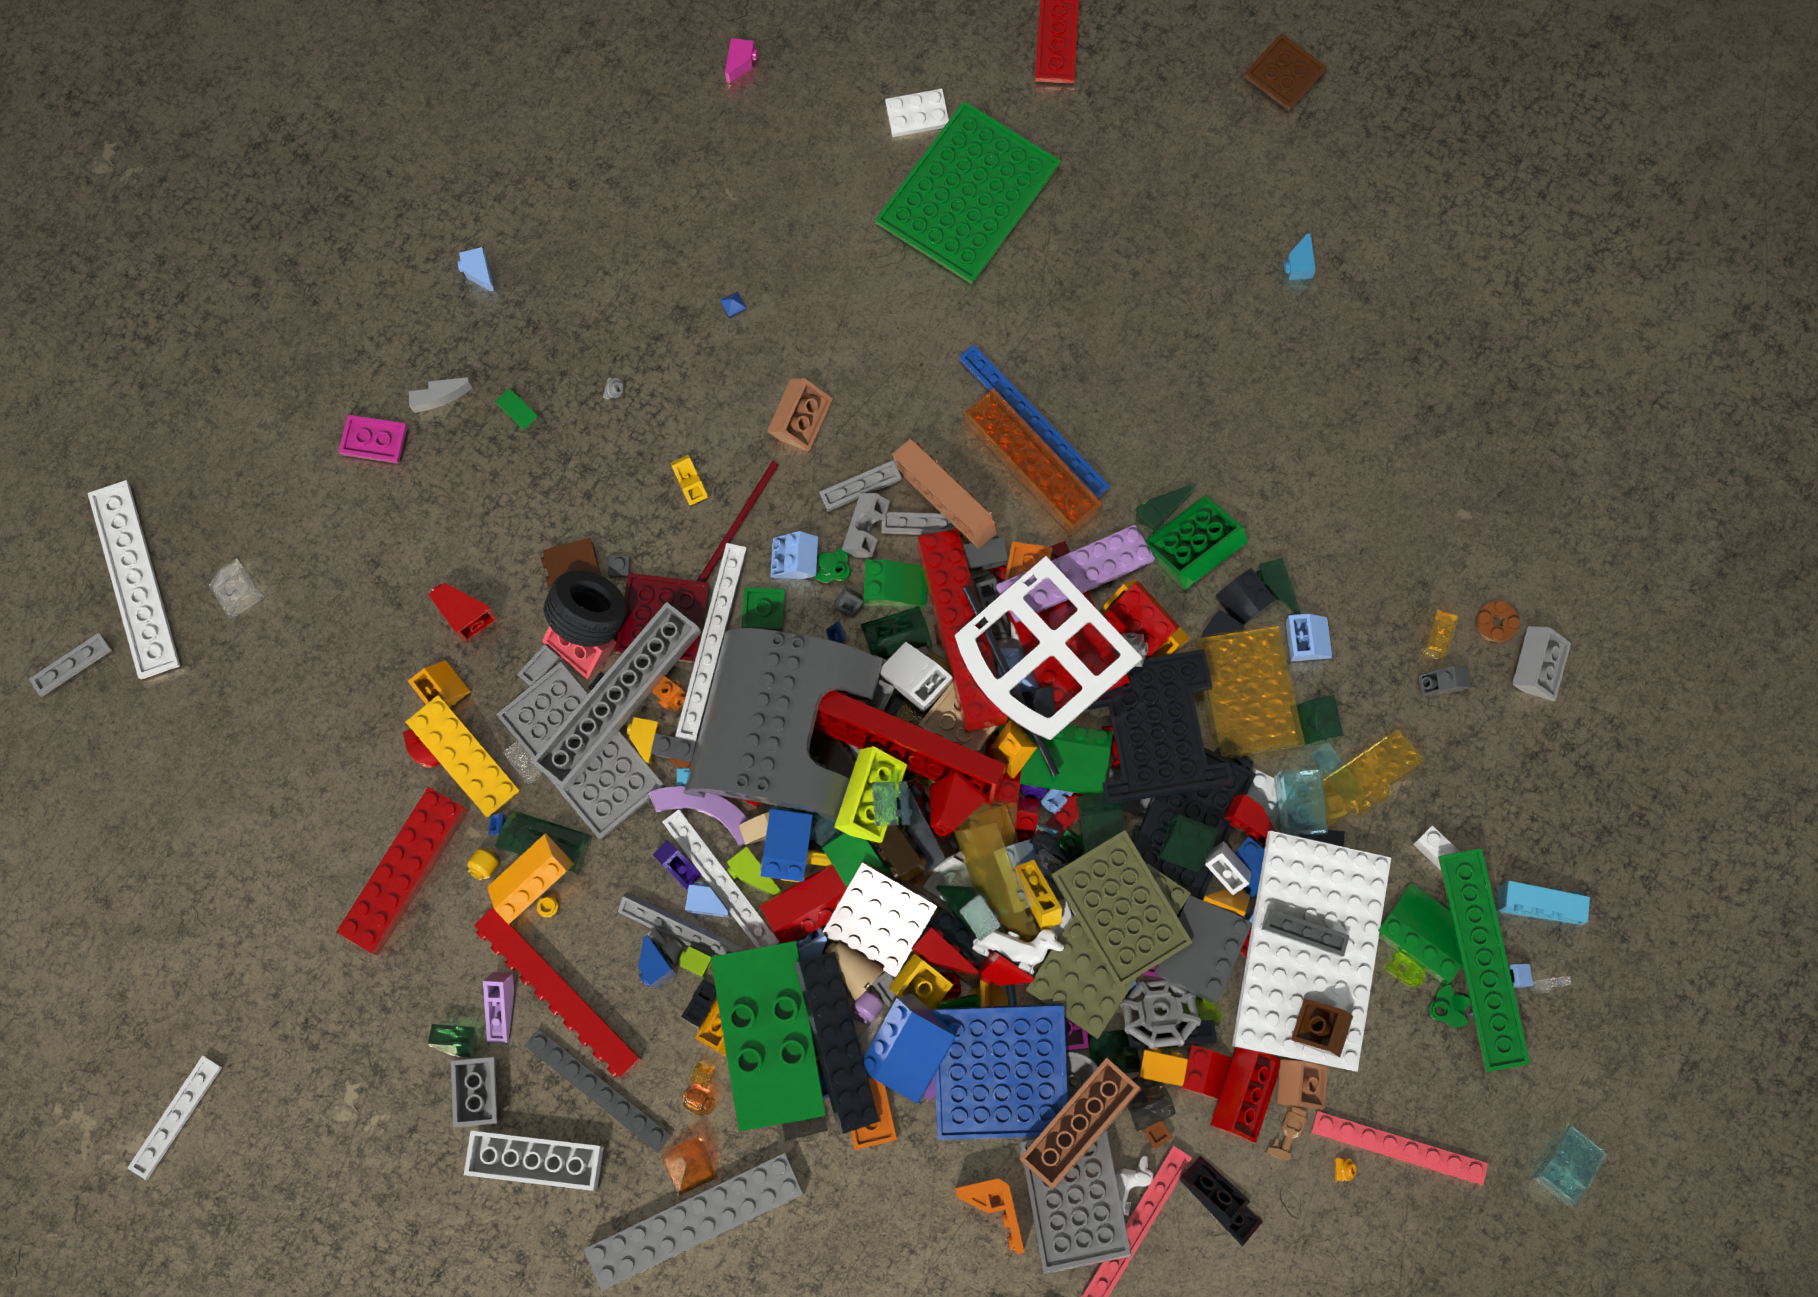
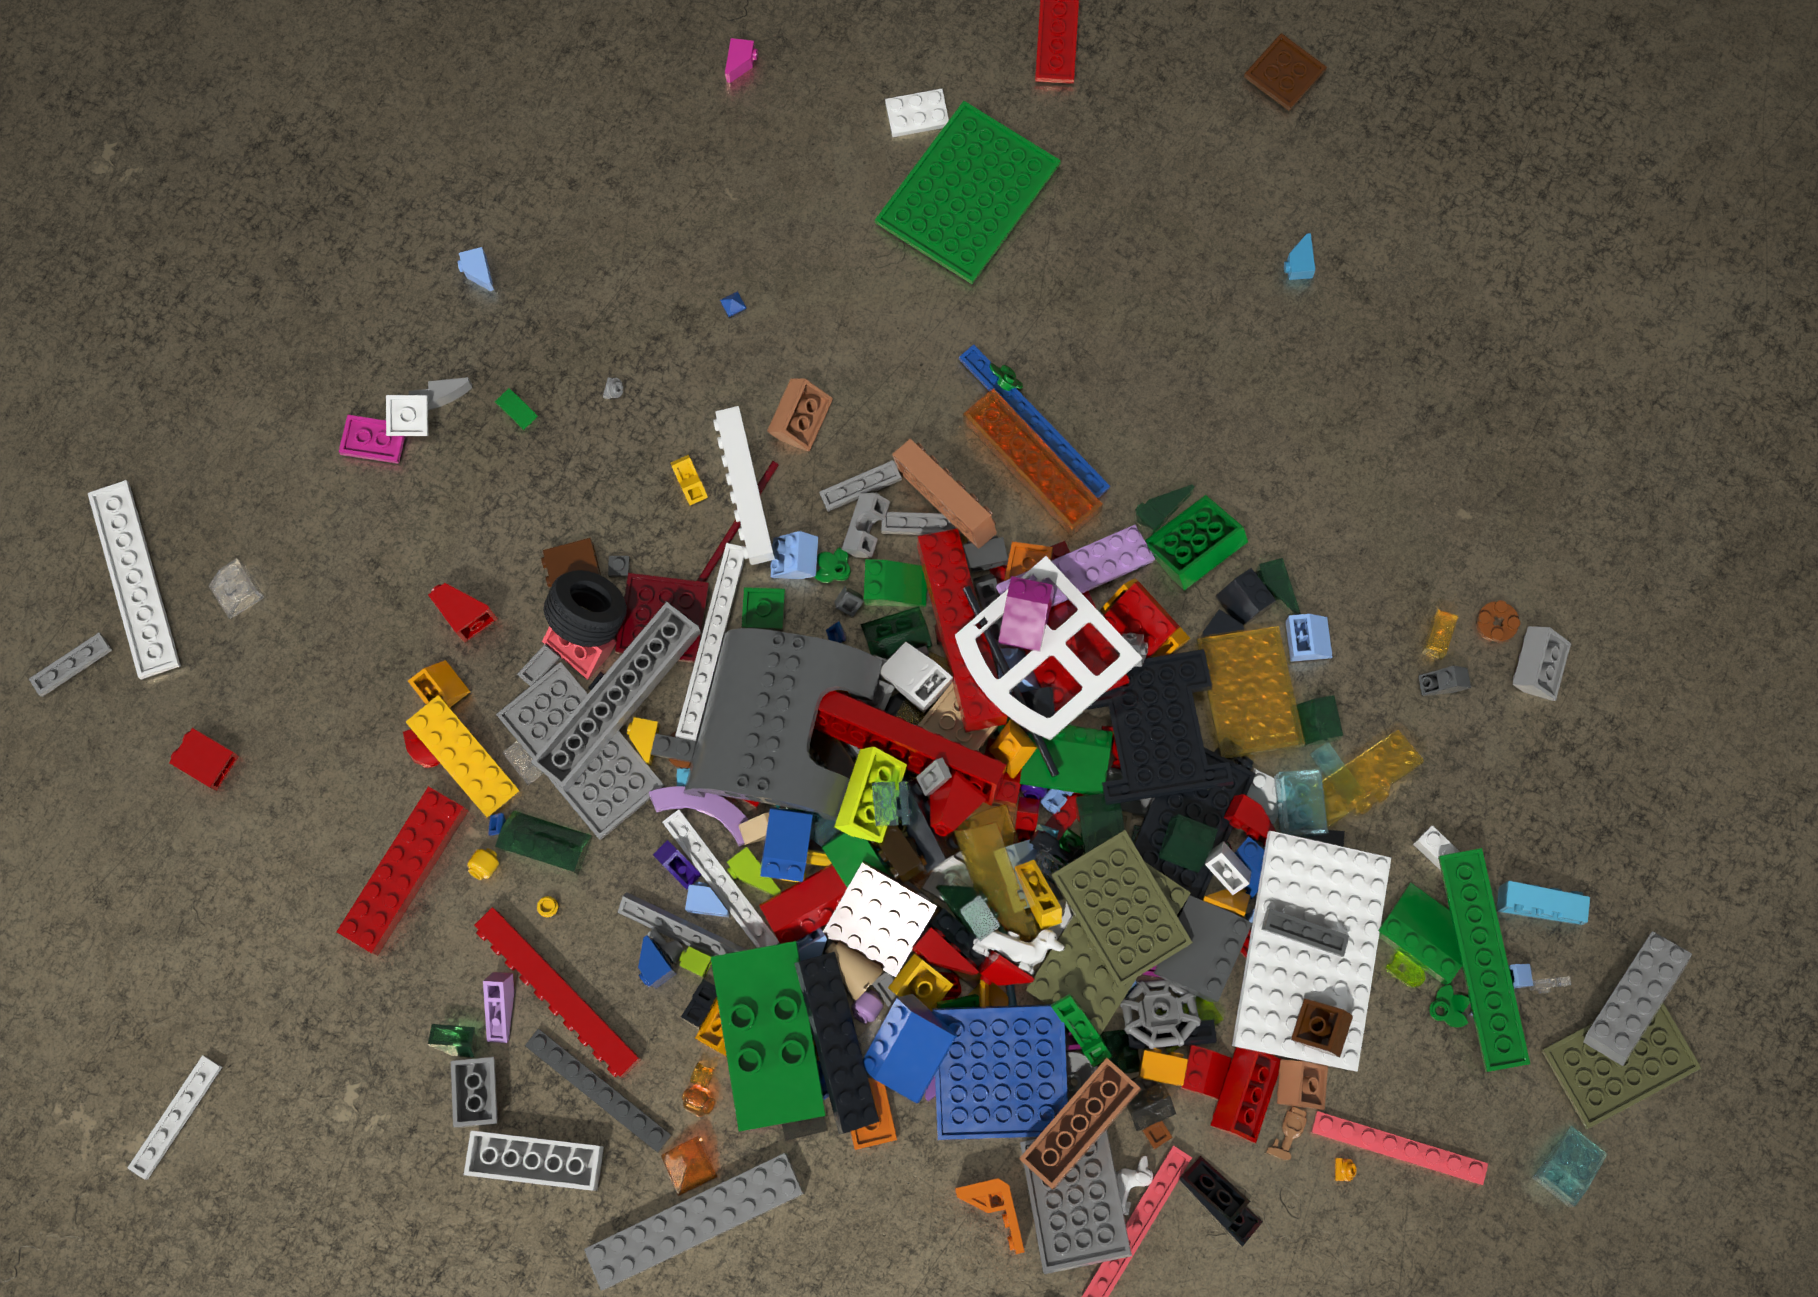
light orange slope [487,833,574,925] -> none
orange brick [651,676,687,712] -> none
none -> red brick [169,728,239,791]
none -> white plate [386,395,429,436]
none -> white brick [713,406,775,565]
none -> light grey plate [916,758,952,796]
none -> green plate [989,363,1023,391]
none -> slope [998,576,1054,652]
none -> green slope [1051,994,1112,1067]
none -> olive plate [1541,1003,1701,1129]
none -> light grey brick [1583,931,1692,1066]

